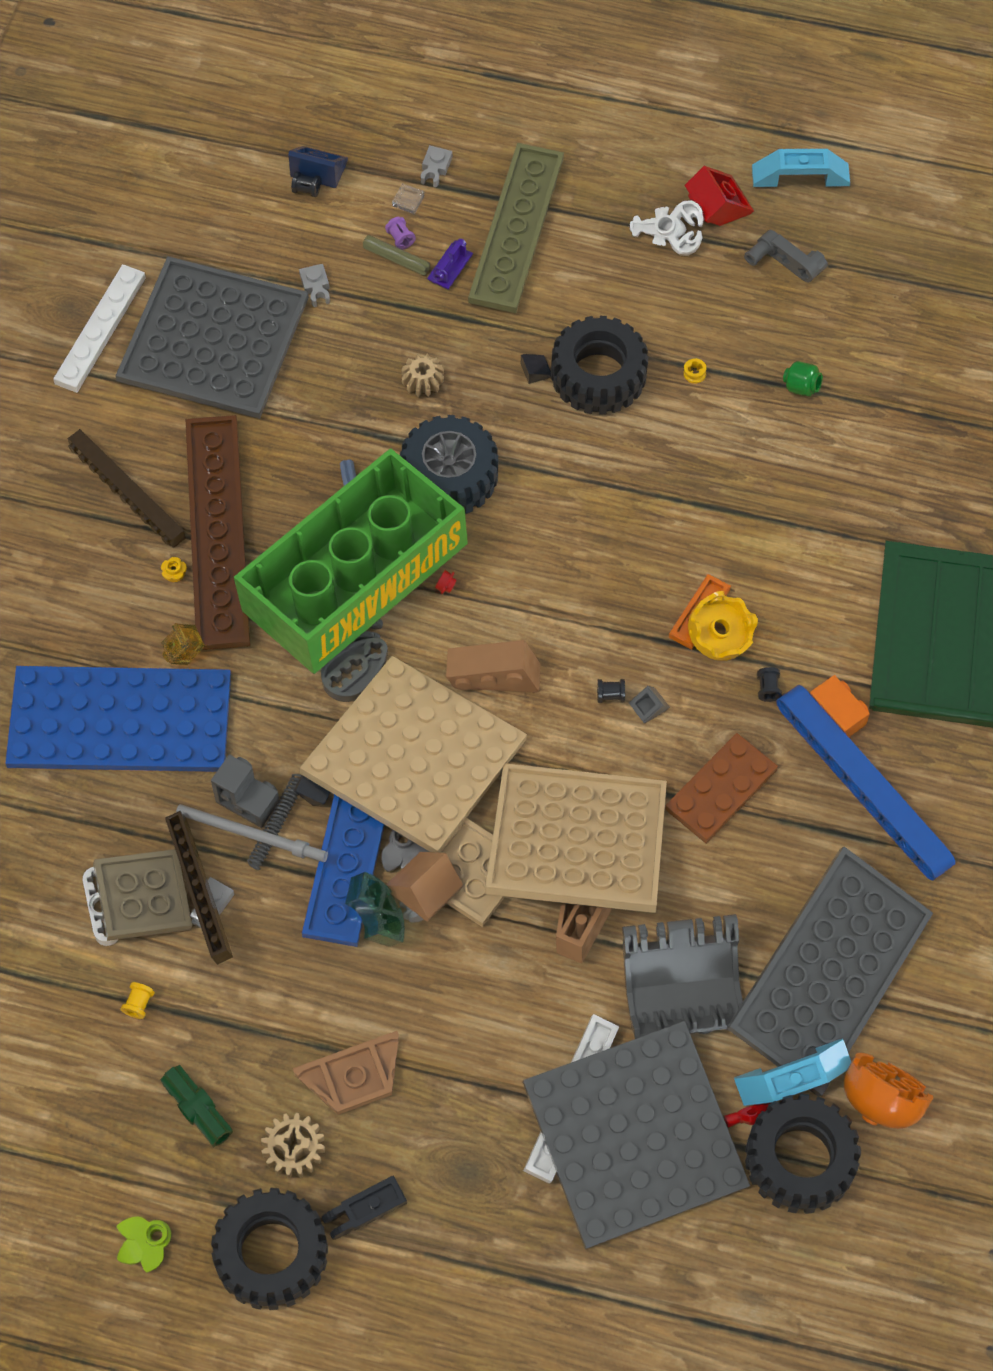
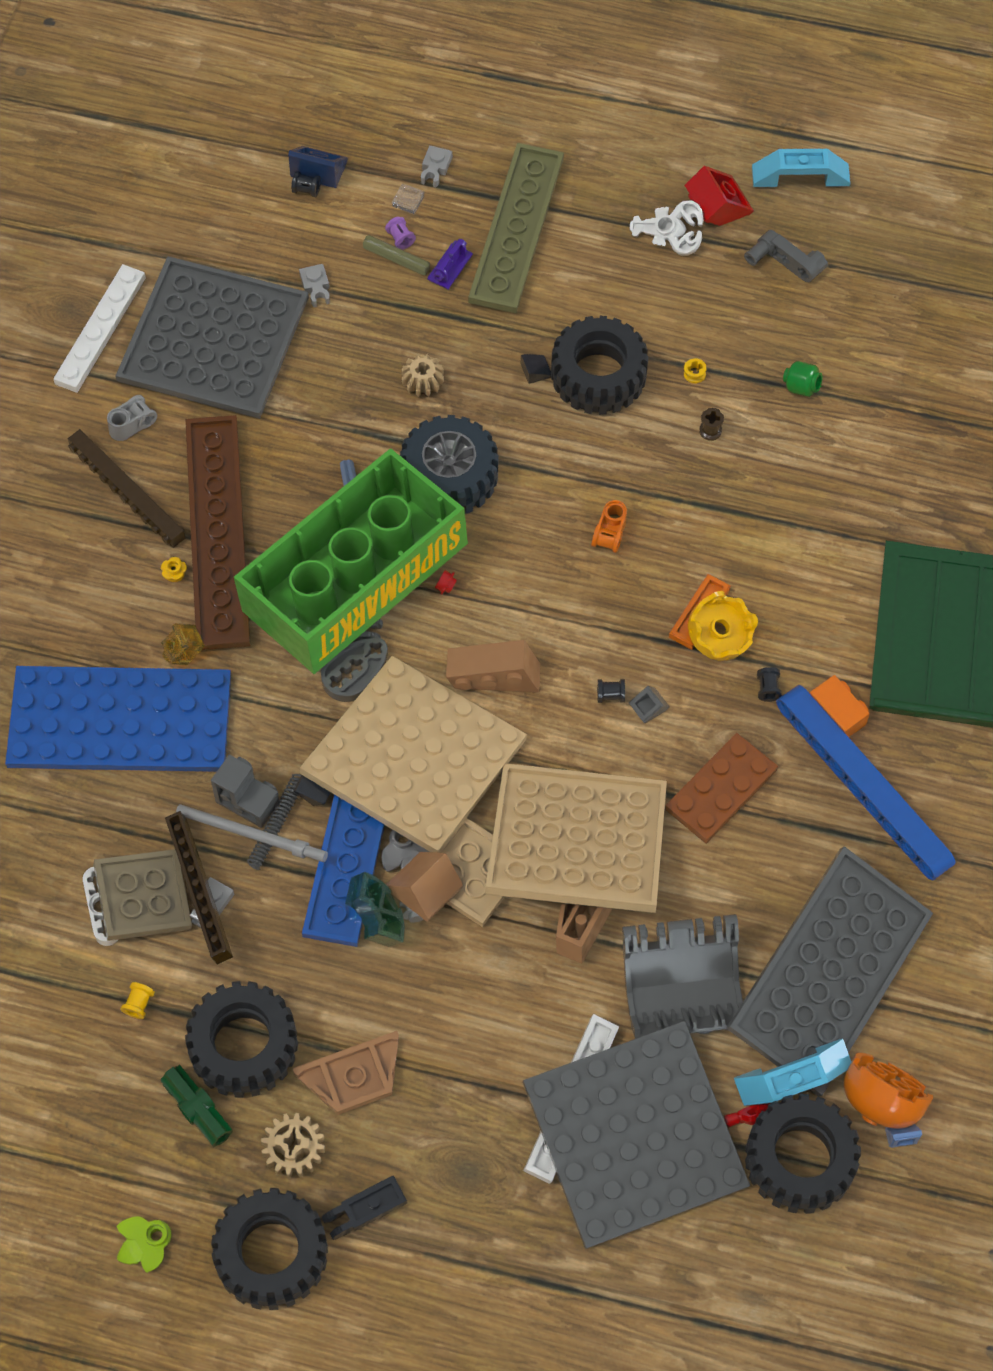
none -> light grey piece [107,395,158,441]
none -> black tyre [185,981,298,1098]
none -> orange piece [591,500,627,553]
none -> dark brown bush [699,408,724,441]
none -> medium blue slope [885,1124,922,1148]

